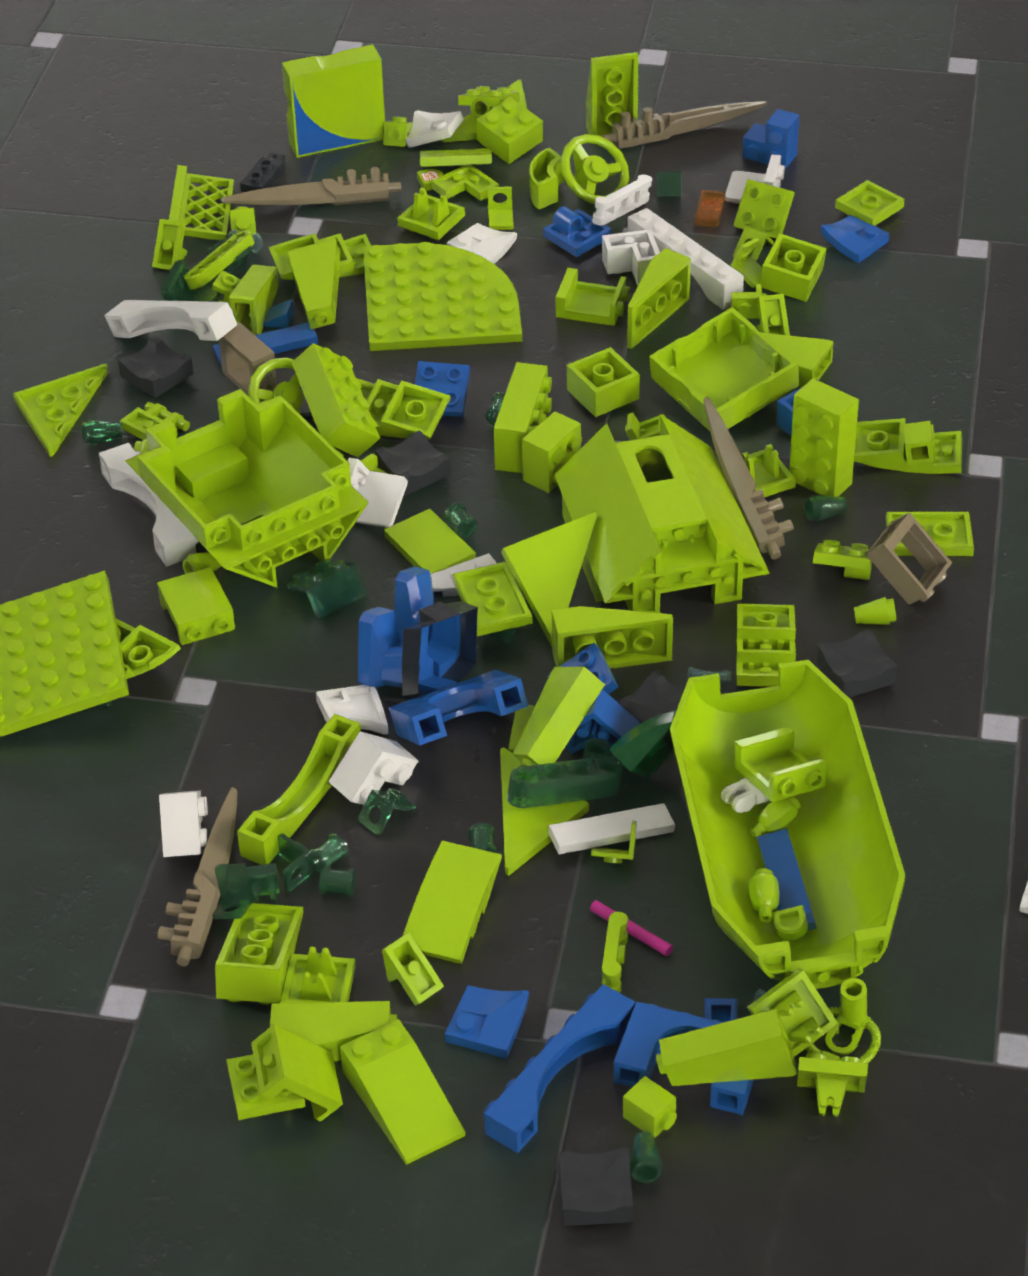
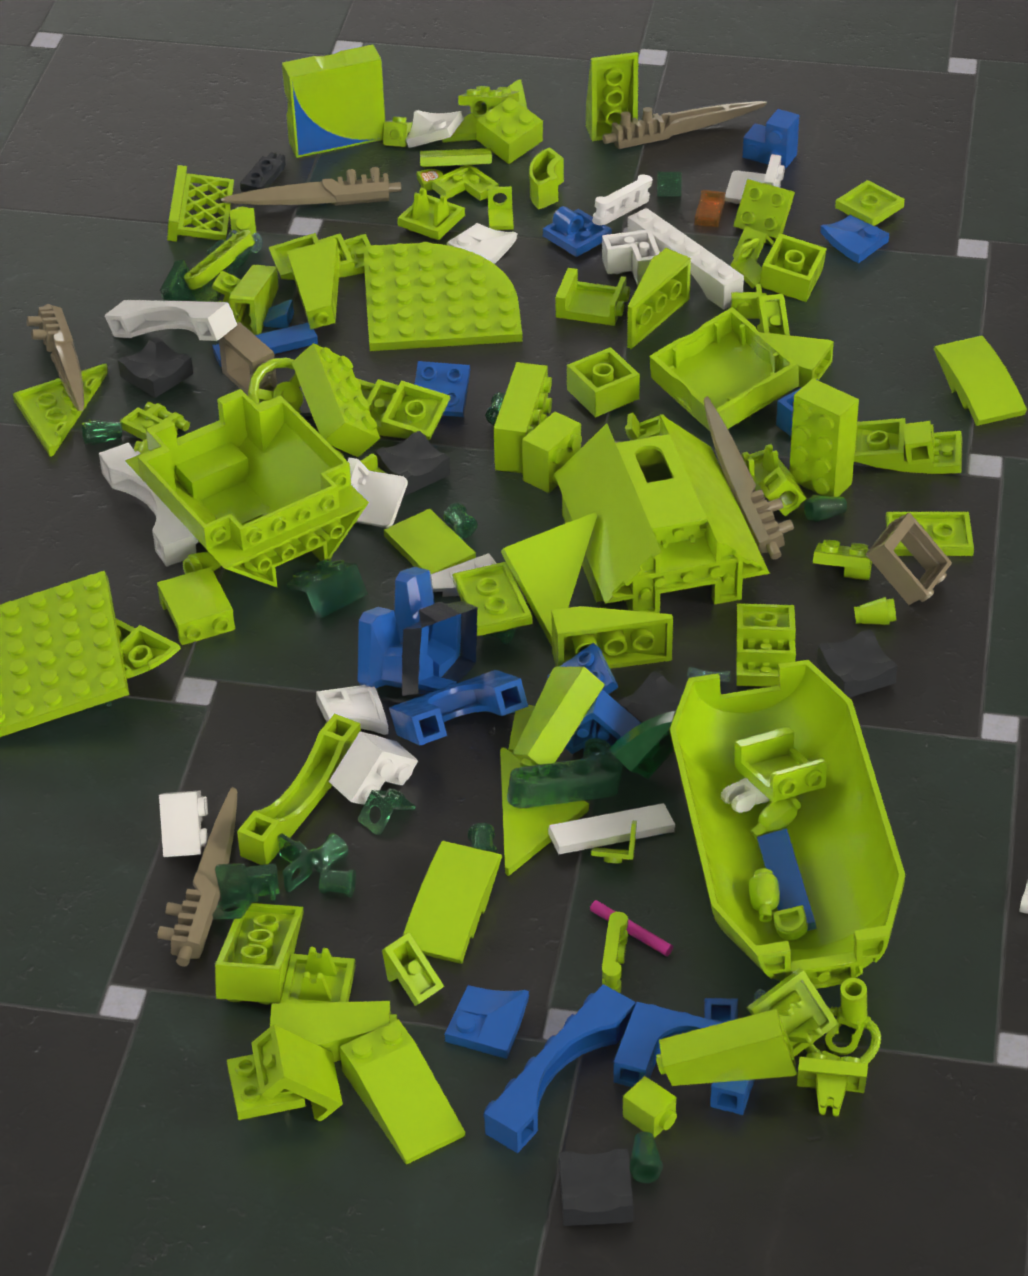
lime slope [152,219,187,271] -> none
lime piece [561,134,629,204] -> none
none -> dark tan piece [27,304,84,411]
none -> lime brick [758,466,806,516]
none -> lime slope [934,336,1027,426]

